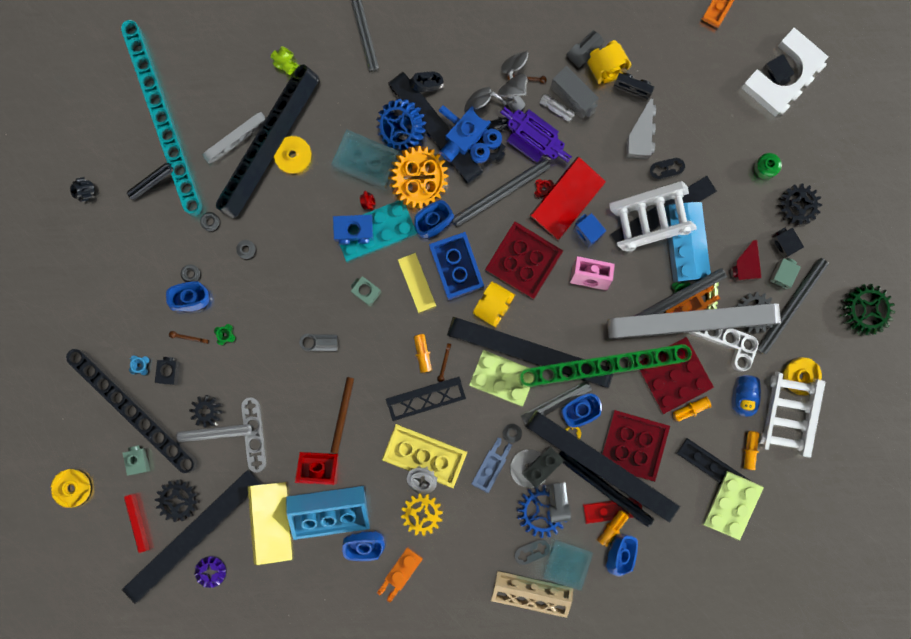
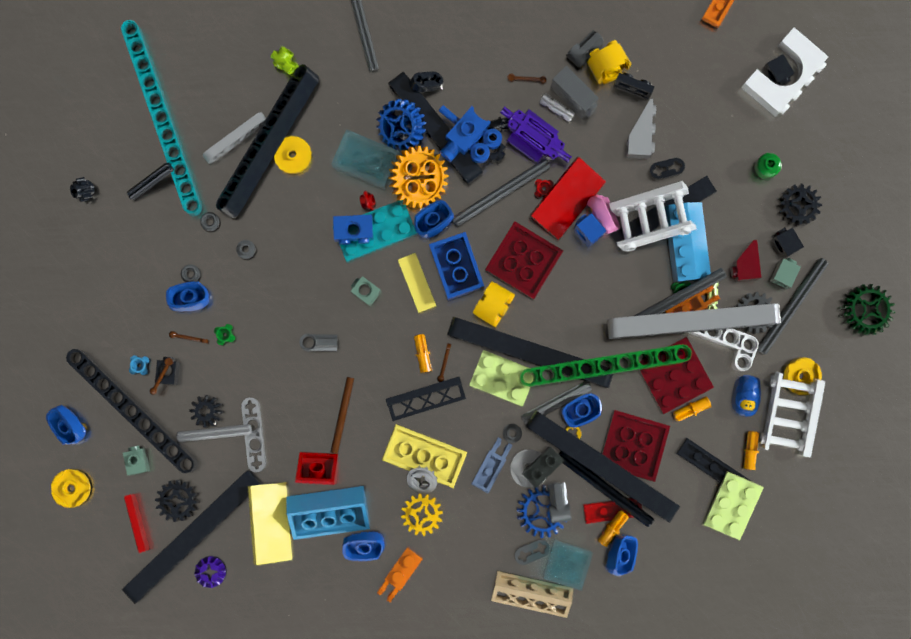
light grey plant [464,51,528,113] -> none
bright pink brick [570,256,615,291] -> none
none -> blue piece [46,405,86,445]
none -> reddish brown hinge [149,358,173,395]
none -> bright pink piece [587,195,620,234]

